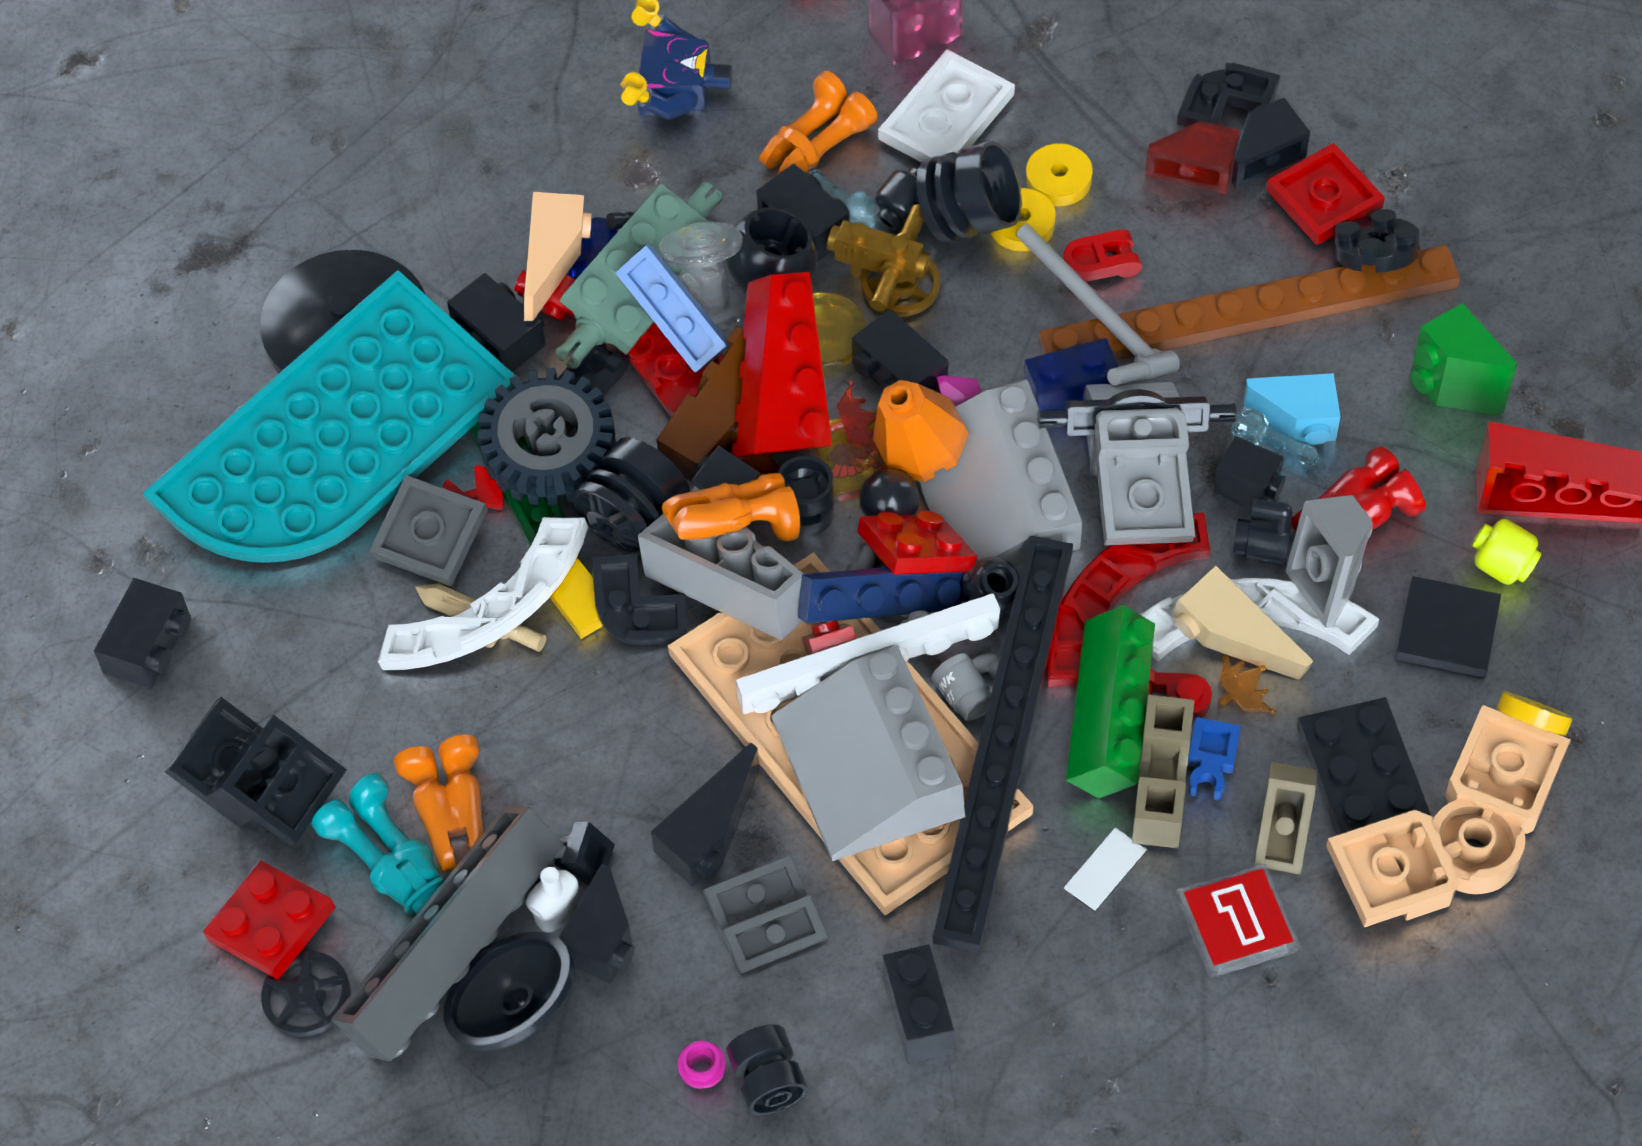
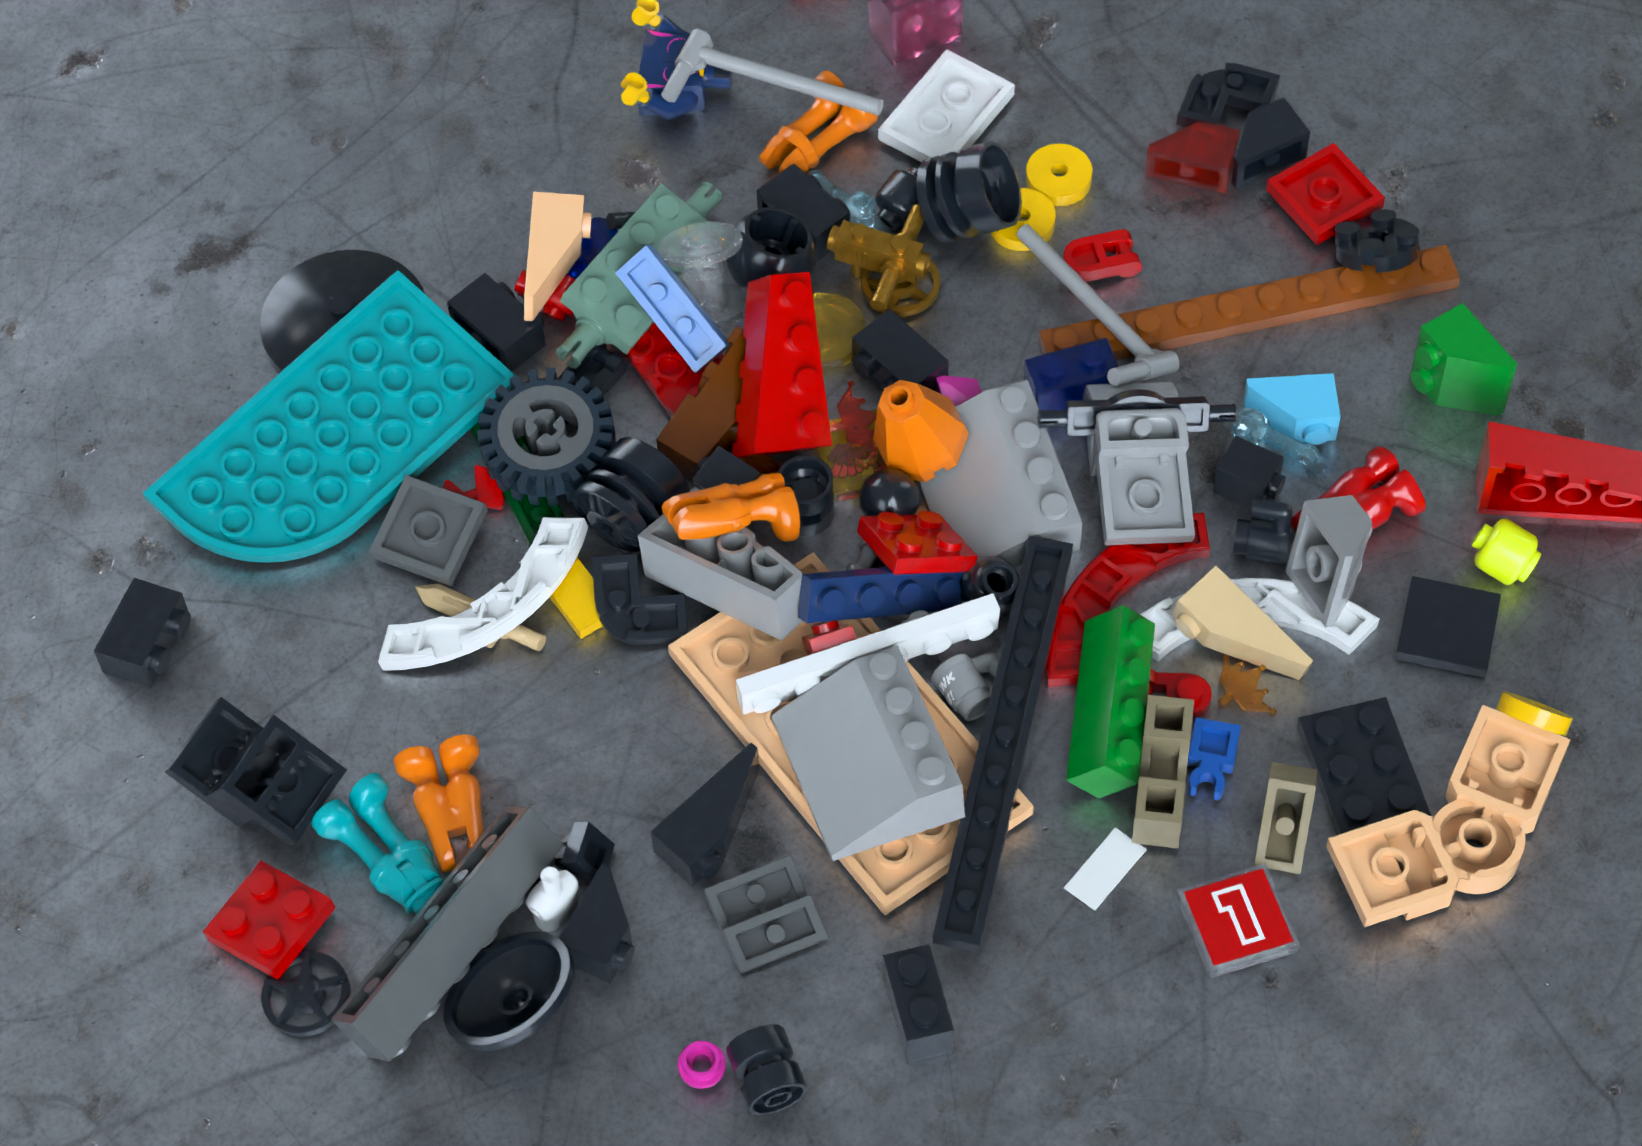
none -> light grey bar [661,29,884,116]

